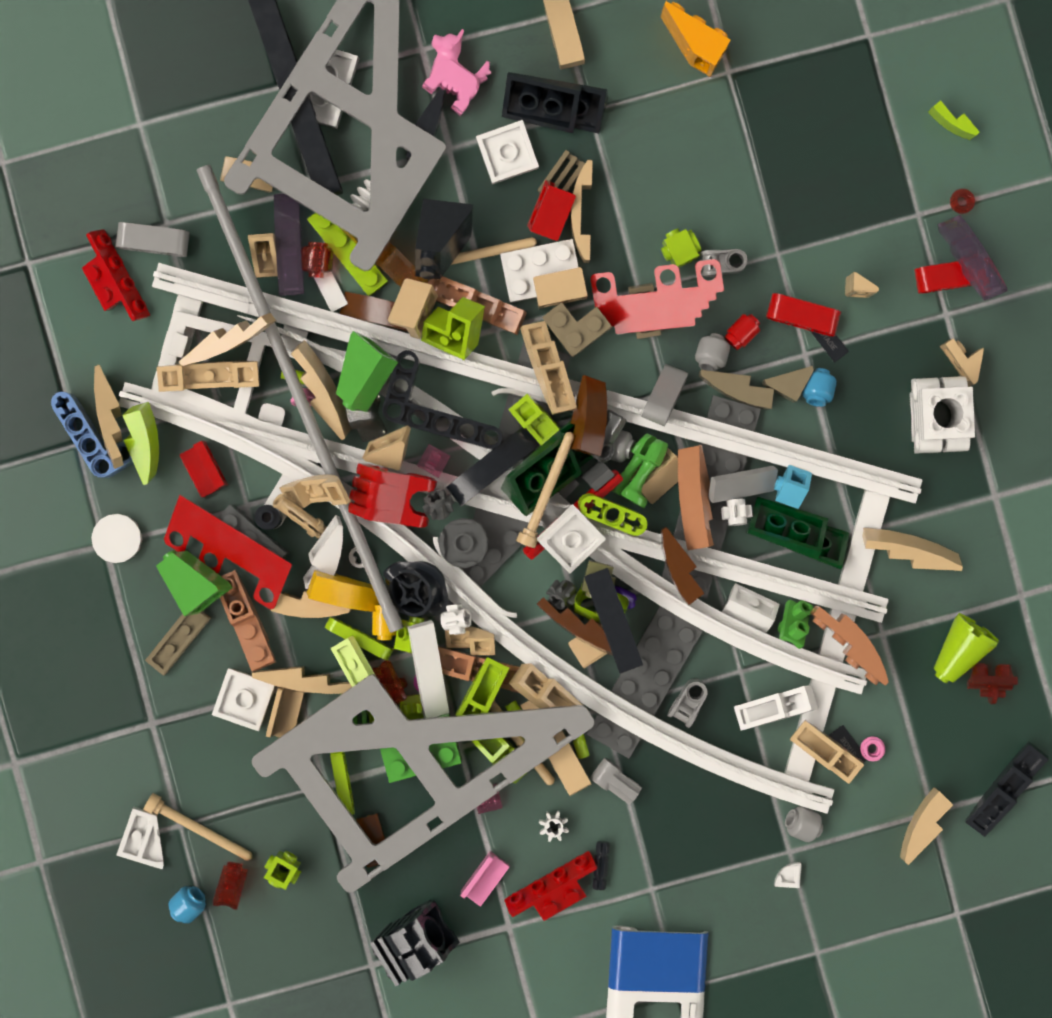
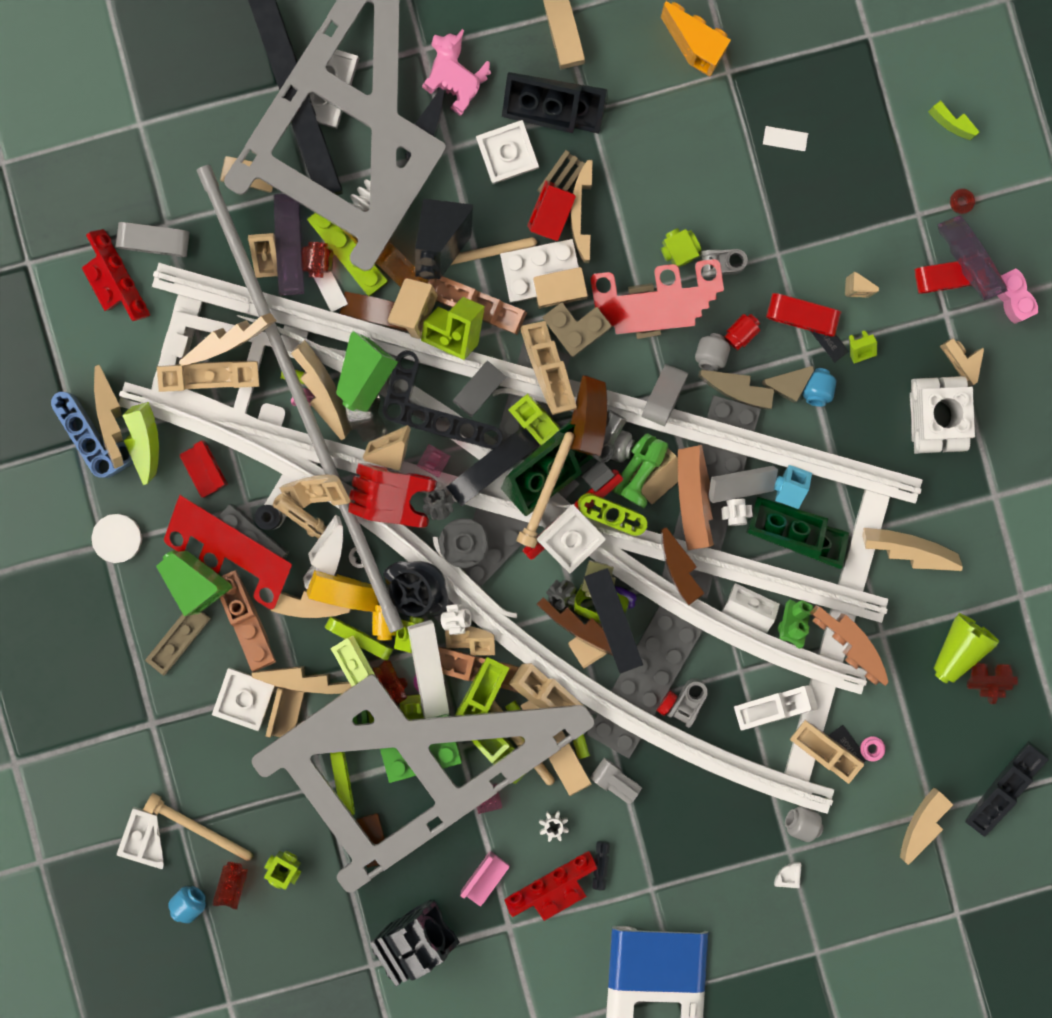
none -> dark grey slope [453,360,506,418]
none -> red tile [656,690,678,715]
none -> white sticker [763,126,808,151]
none -> lime tile [849,331,877,364]
none -> bright pink brick [993,268,1038,324]

